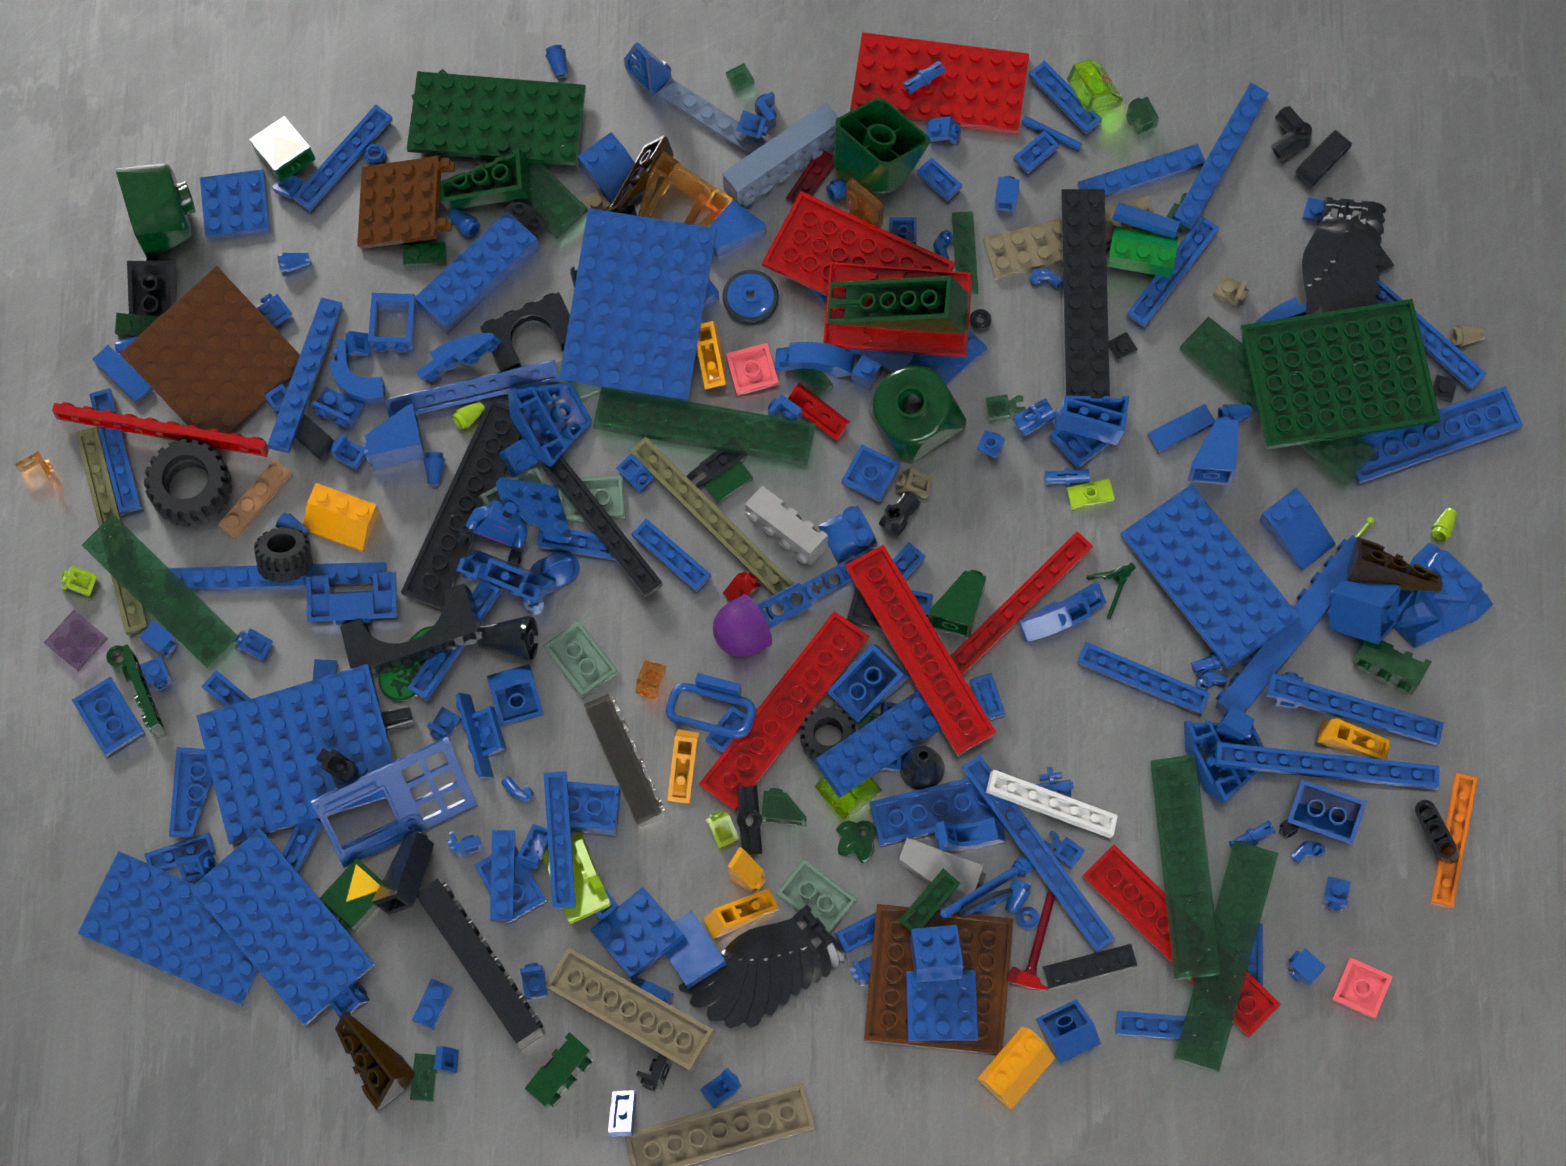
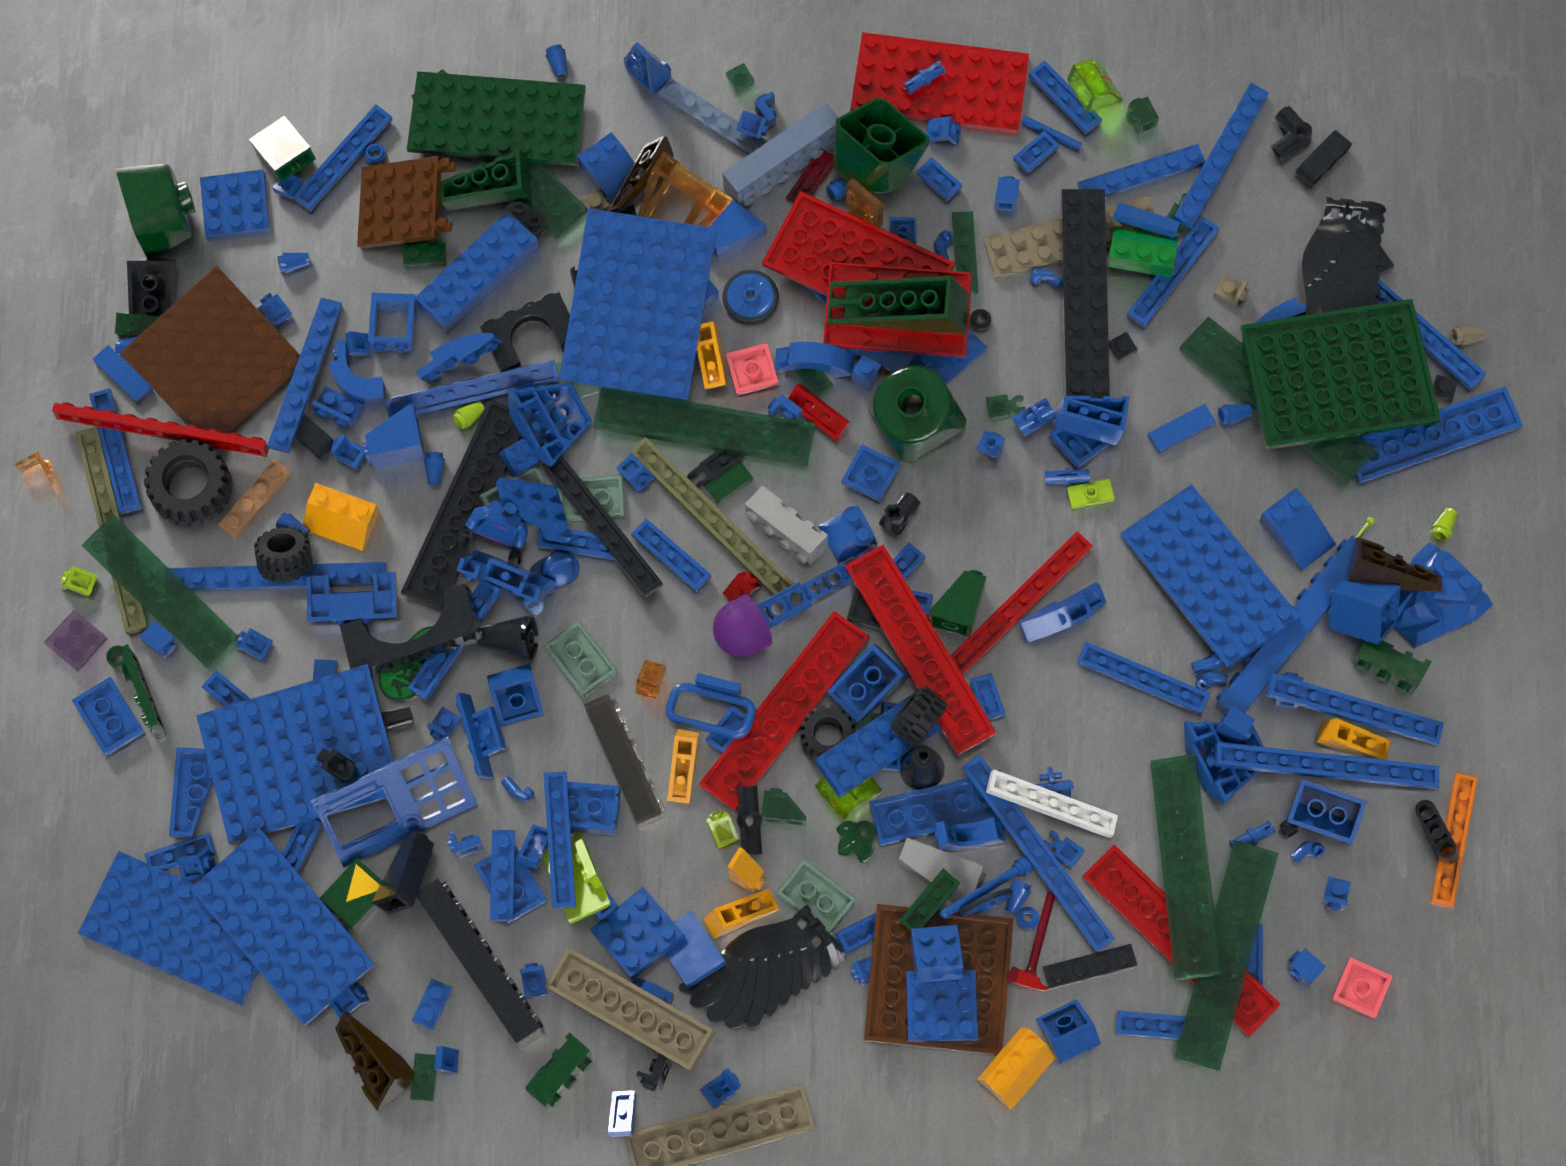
blue brick [140,656,174,691] -> none
blue plate [264,384,287,415] -> none
blue cone [449,208,480,237] -> none
dark tan bracket [896,468,933,499] -> none
dark green plant [1086,562,1136,619] -> none
blue slope [1187,417,1239,484] -> none
blue plate [1302,197,1324,224] -> none
none -> black tyre [890,686,947,747]

